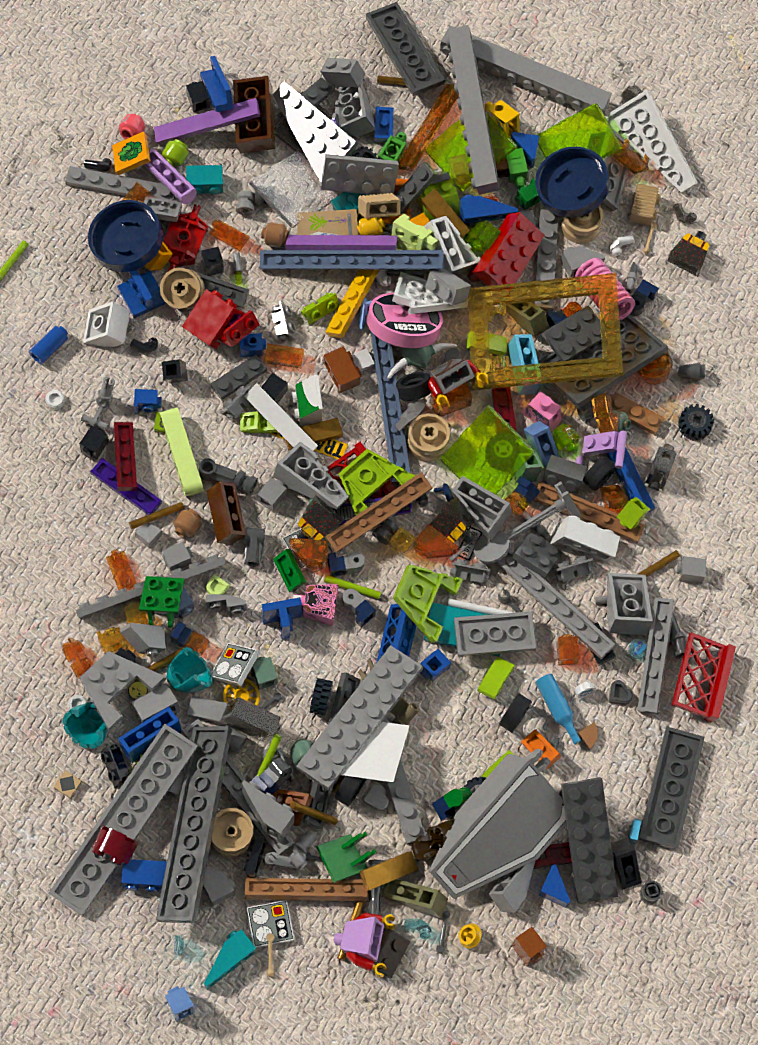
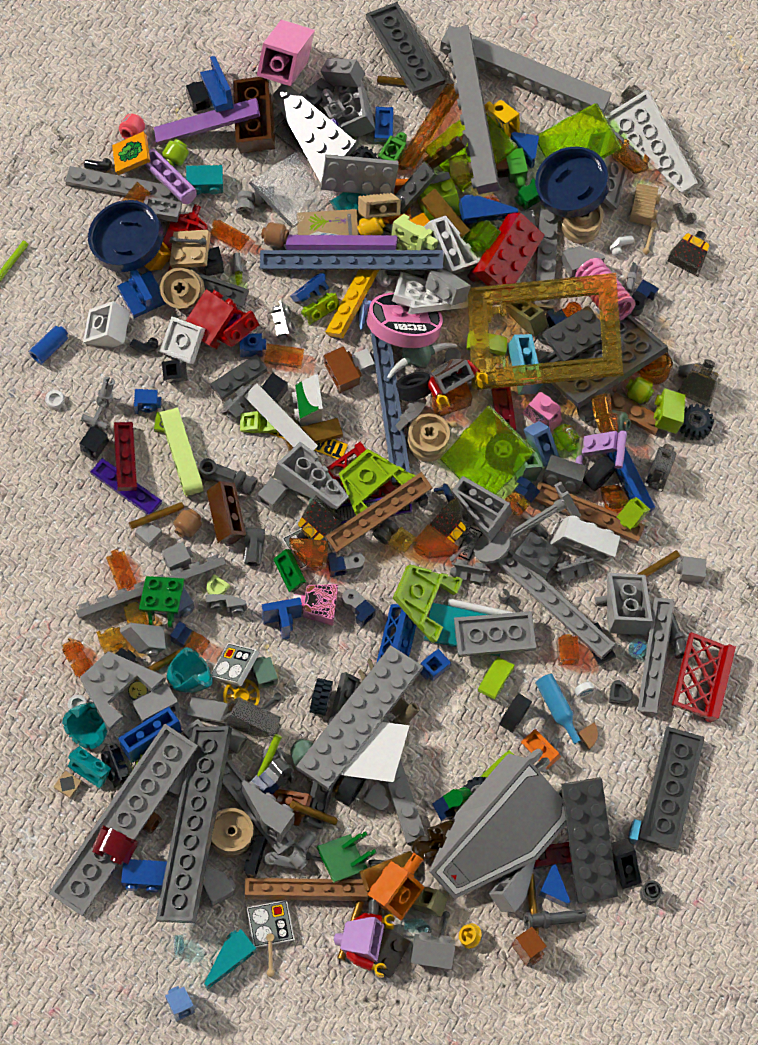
lime bar [324,575,381,599] -> none
none -> teal bracket [67,746,111,789]
none -> reddish brown tile [143,812,162,834]
none -> white tile [160,317,205,364]
none -> dark grey hinge [169,237,207,245]
none -> tan plate [170,230,211,268]
none -> bright pink brick [257,20,315,86]
none -> blue plate [290,273,329,302]
none -> light grey hinge [321,89,346,120]
none -> orange brick [367,852,425,921]
none -> light grey brick [411,932,455,969]
none -> dark brown plate [422,134,469,169]
none -> dark grey pin [524,909,586,930]
none -> pearl gold bar [528,873,539,935]
none -> lime head [626,376,654,404]
none -> lime brick [654,388,685,434]
none -> clear smoke torso [677,359,719,407]

